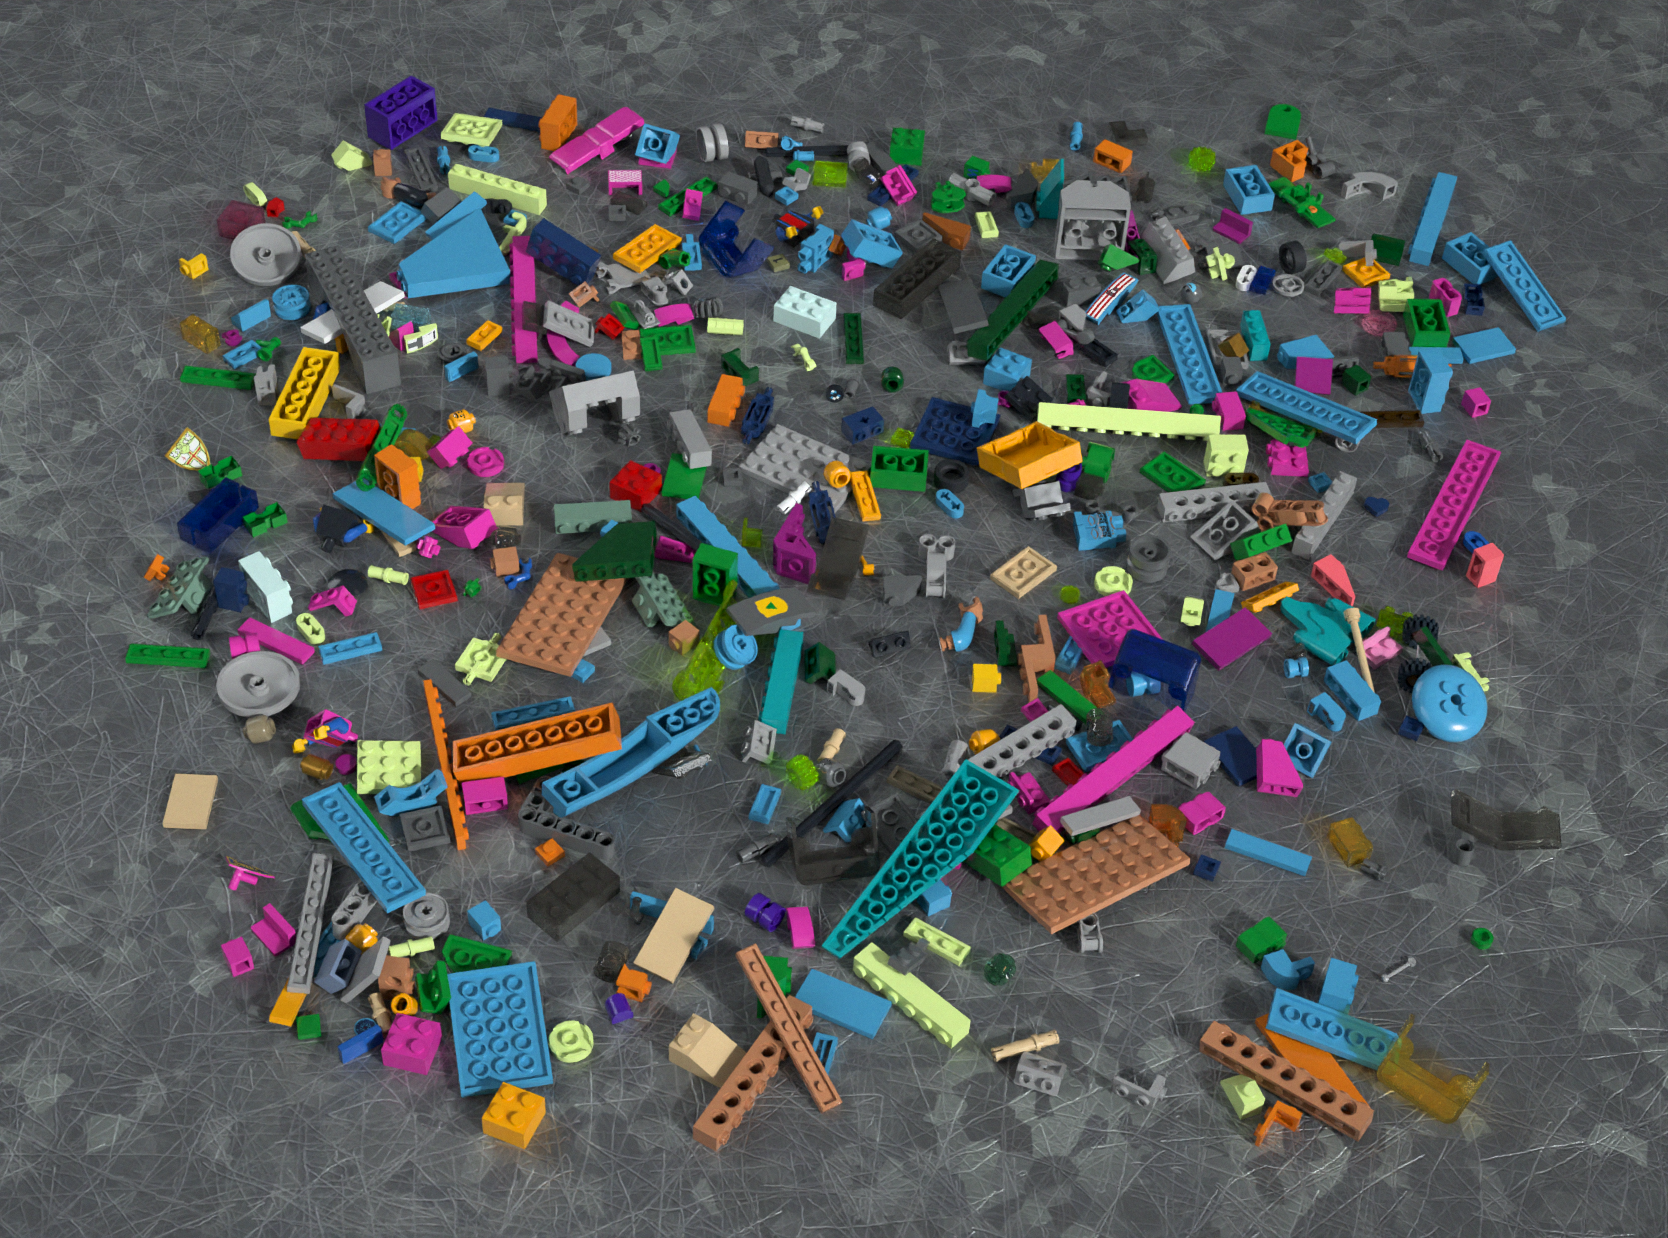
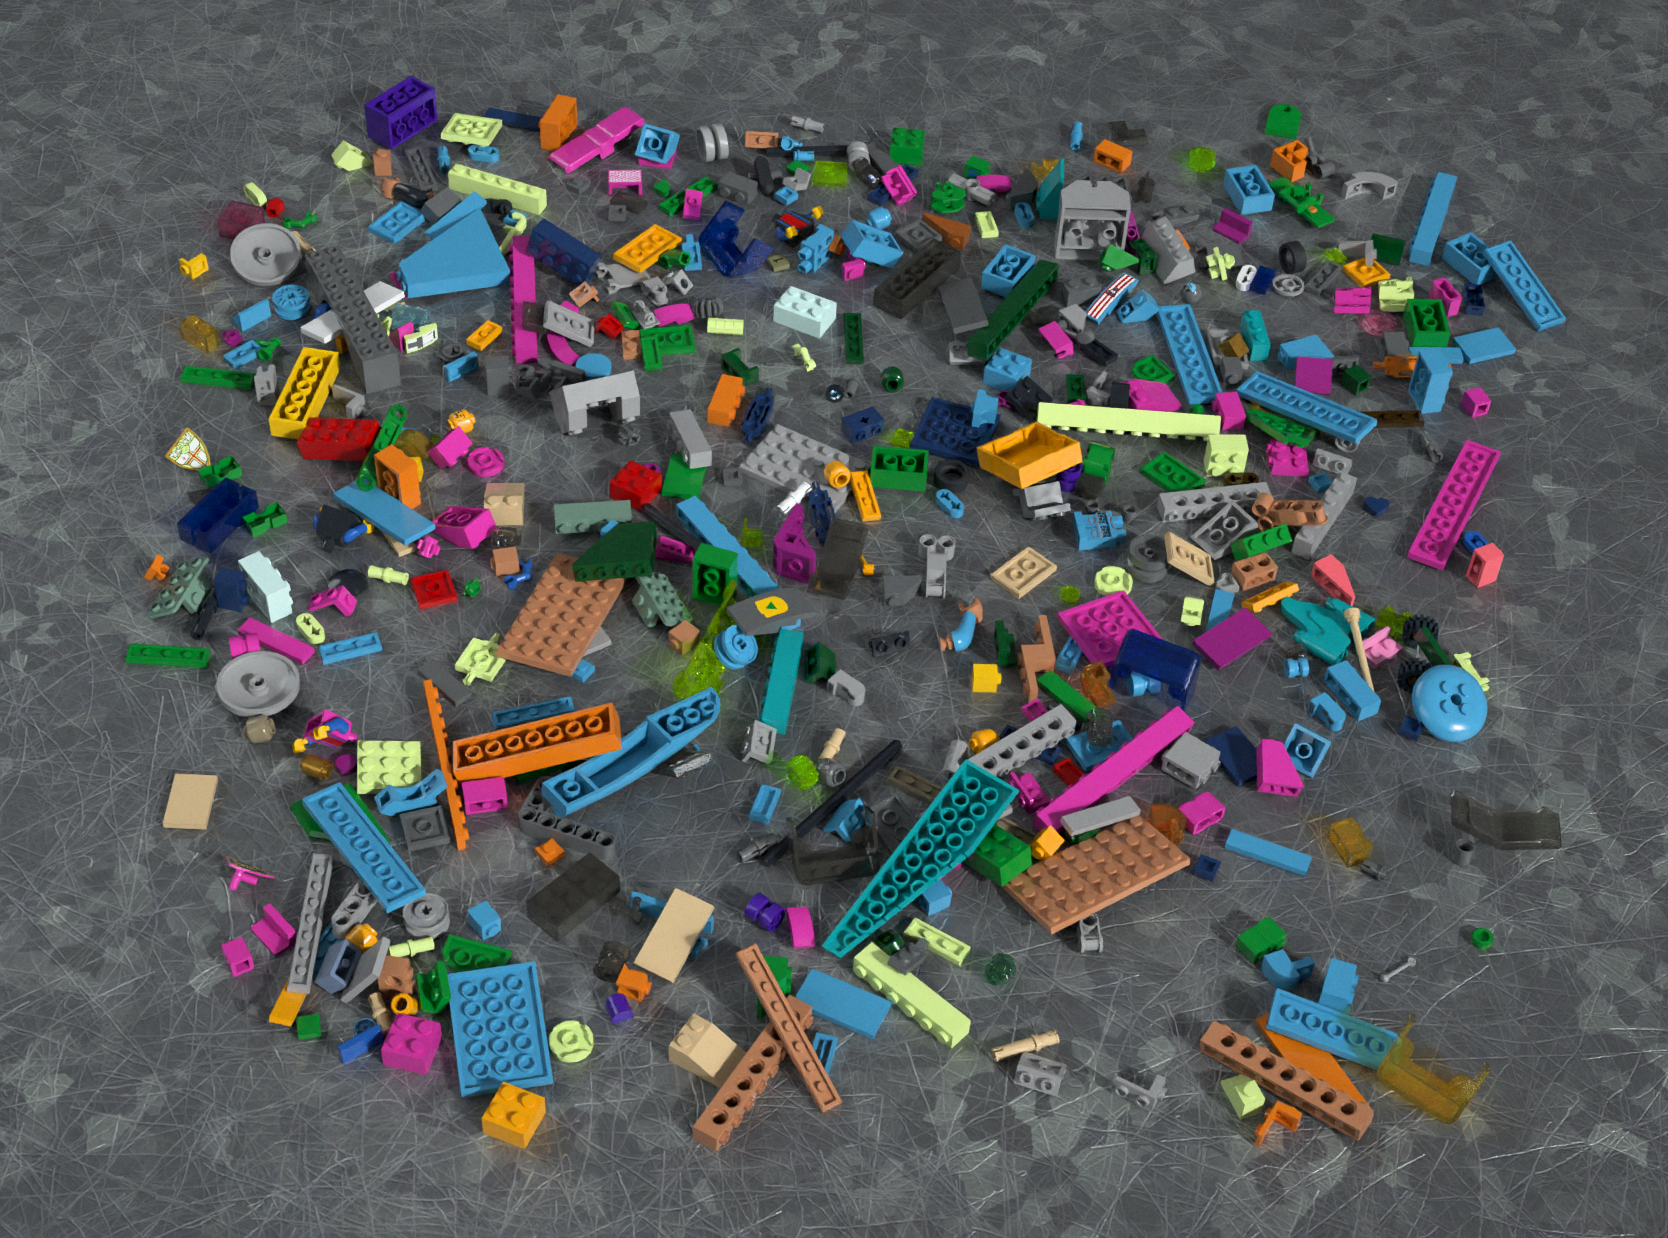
none -> dark green plate [875,929,904,955]
none -> tan tile [1164,531,1215,586]
none -> light grey hinge [1312,448,1353,474]

